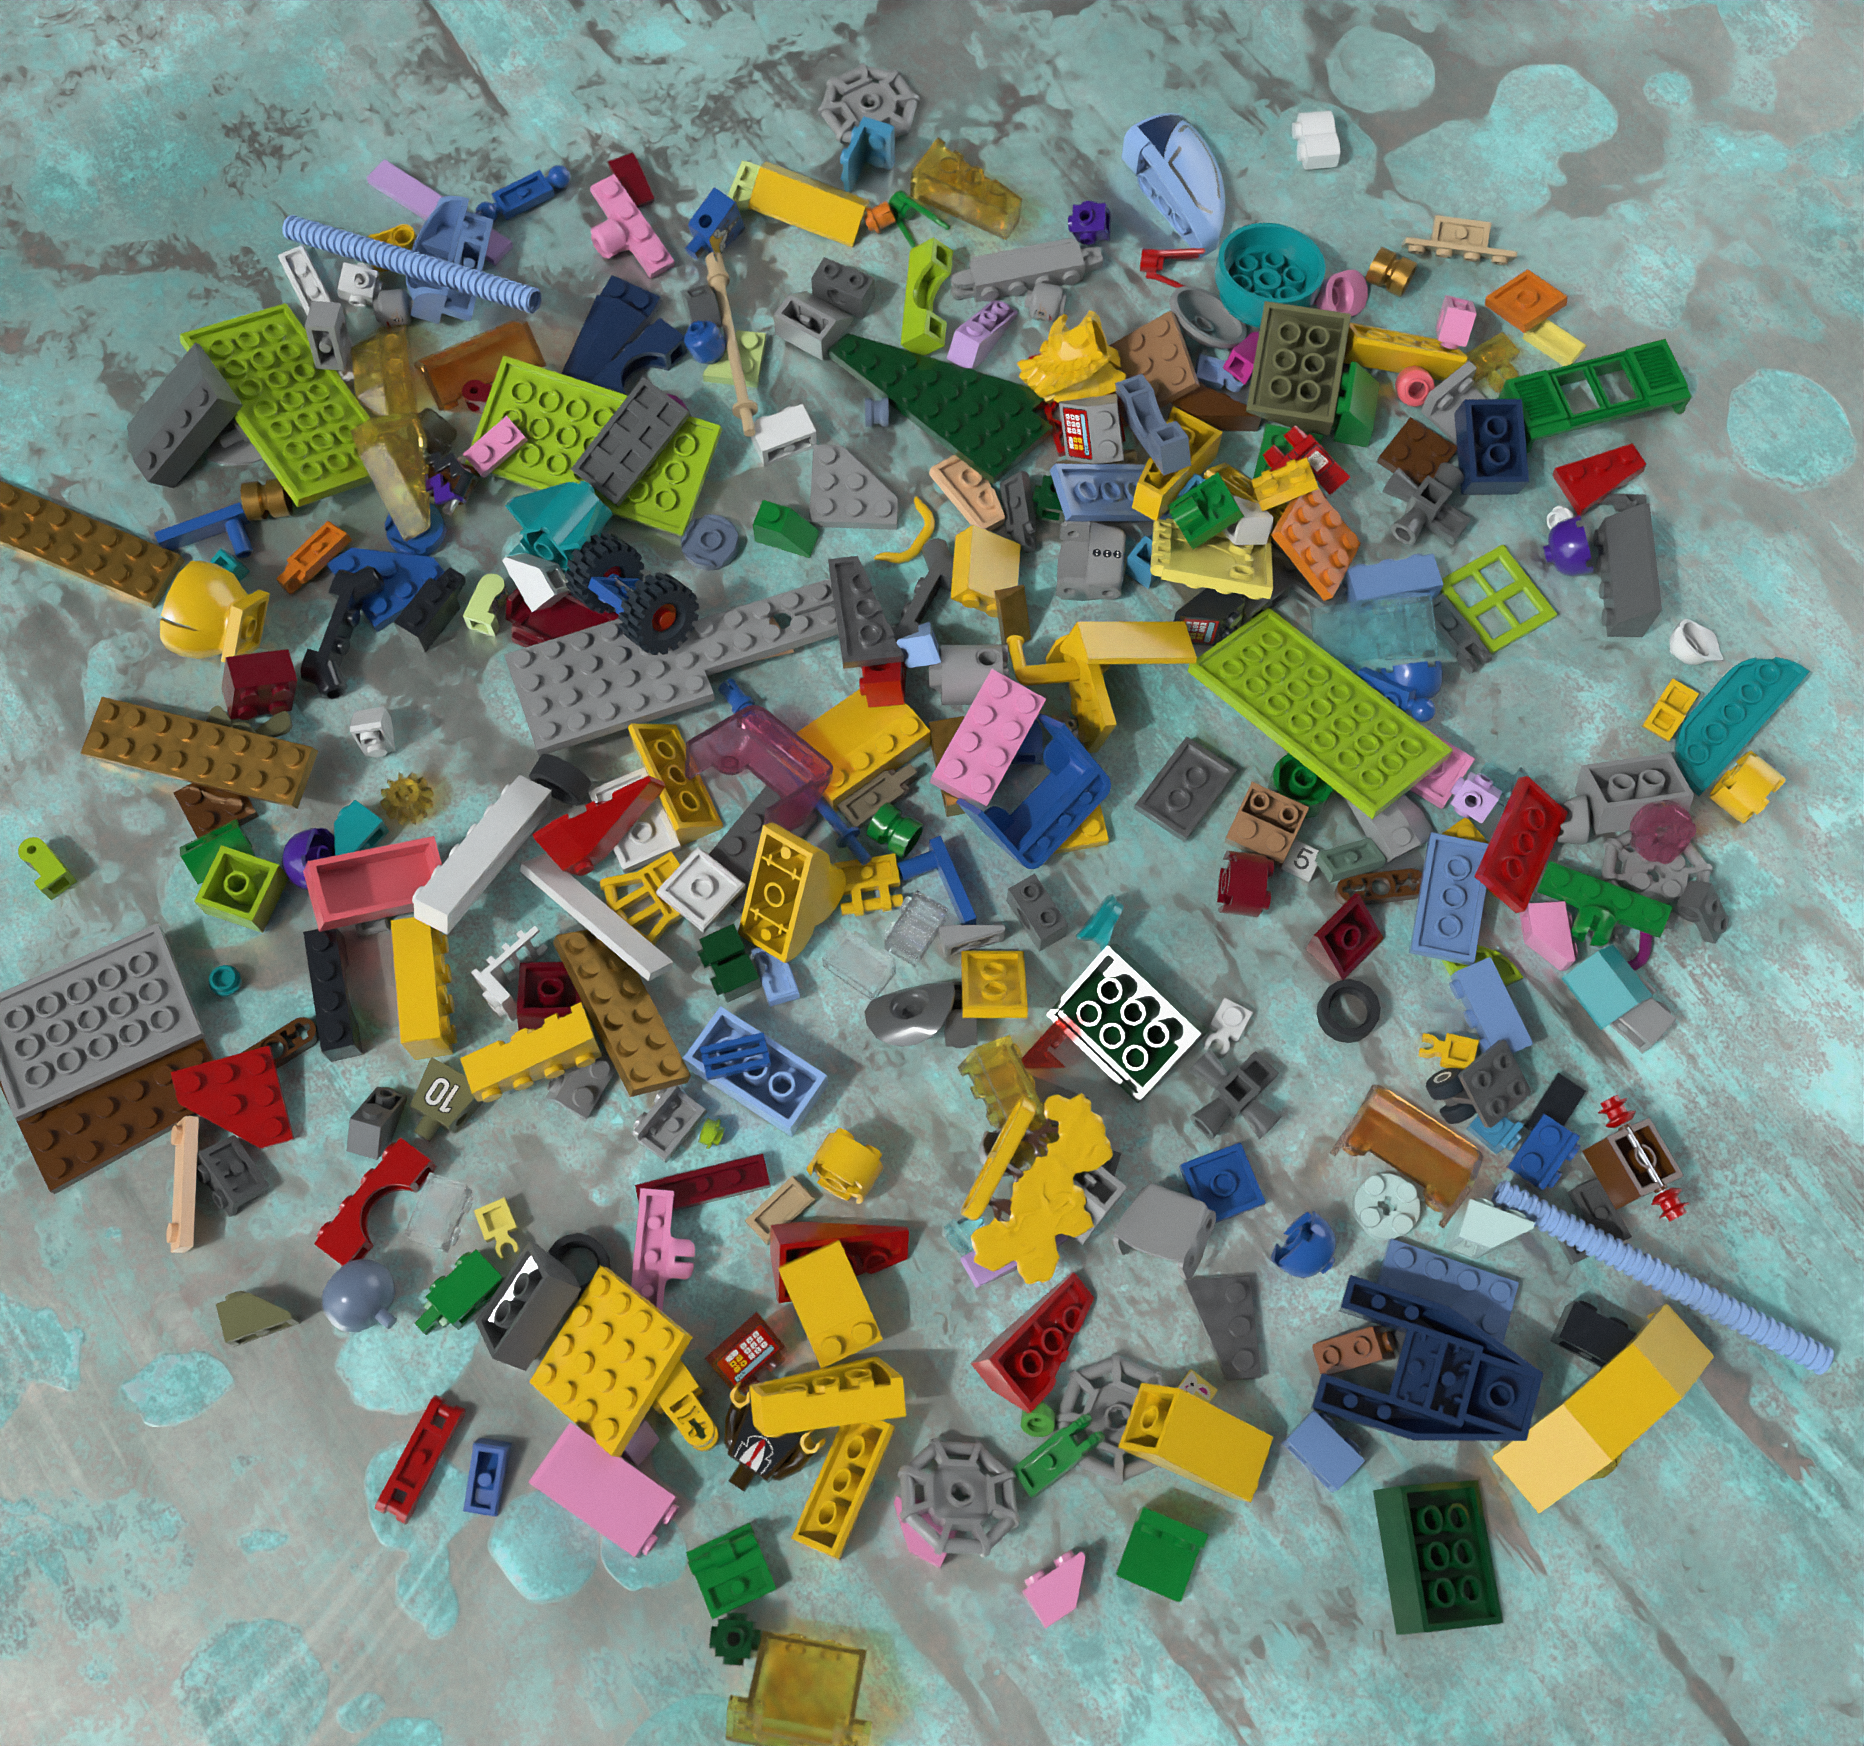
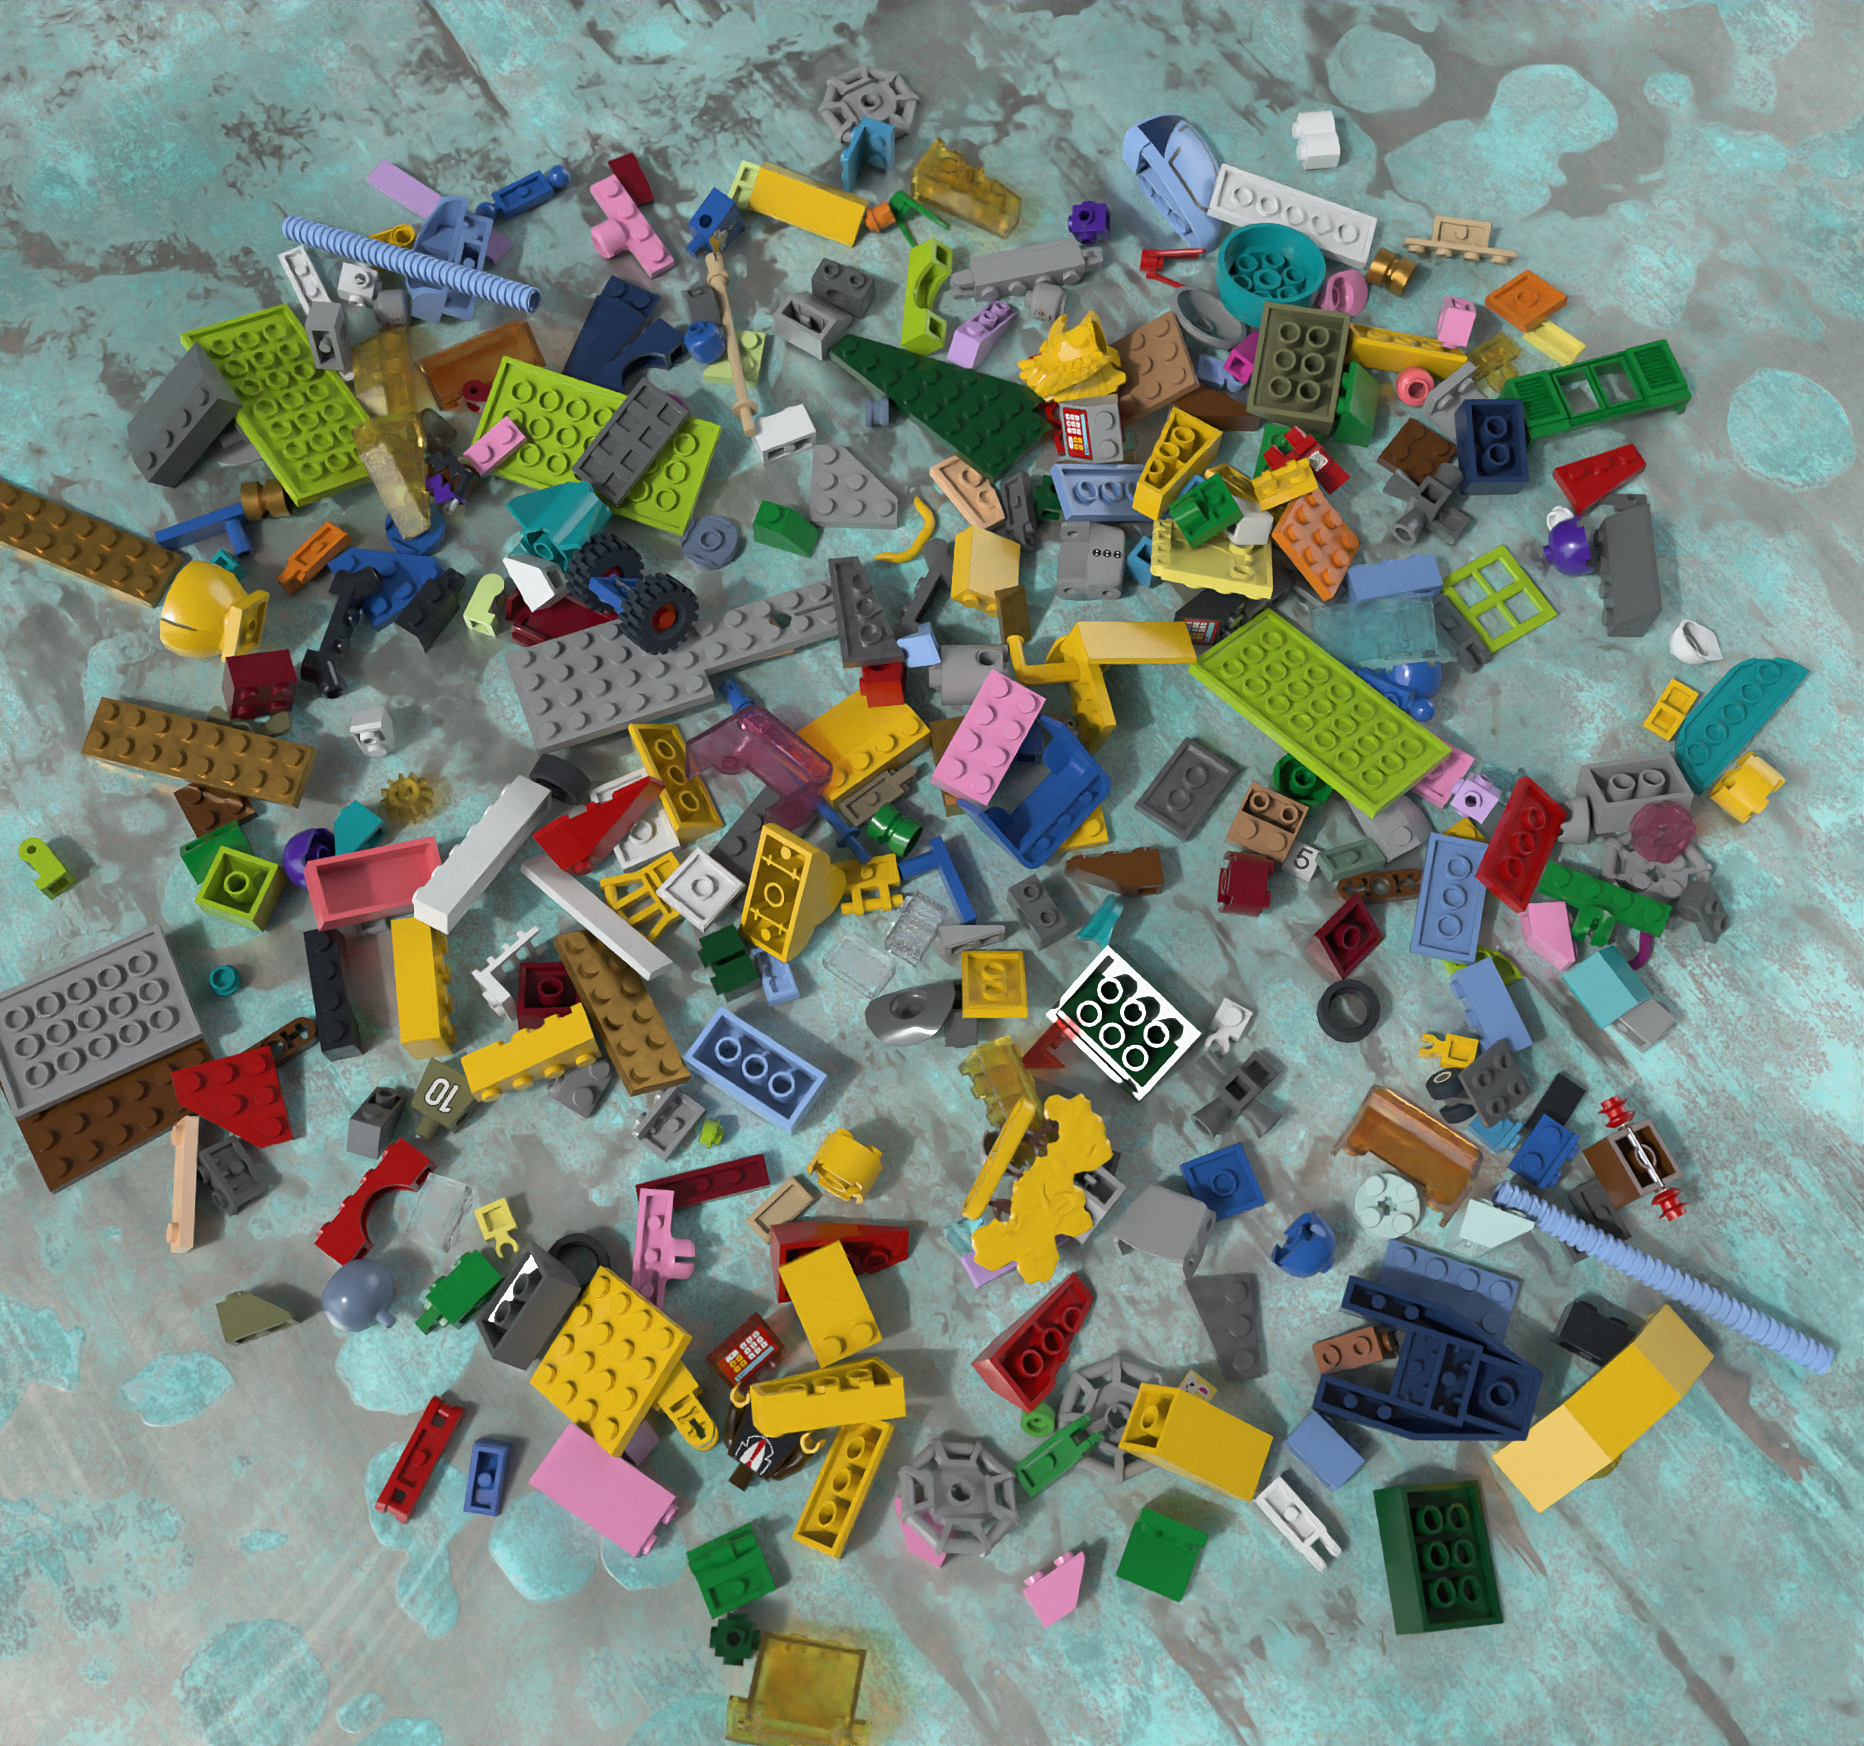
blue tile [700,1032,771,1081] -> none
sand blue arch [1115,374,1191,475] -> none
none -> reddish brown slope [1064,847,1165,898]
none -> white plate [1207,163,1377,270]
none -> white hinge [1253,1475,1343,1573]

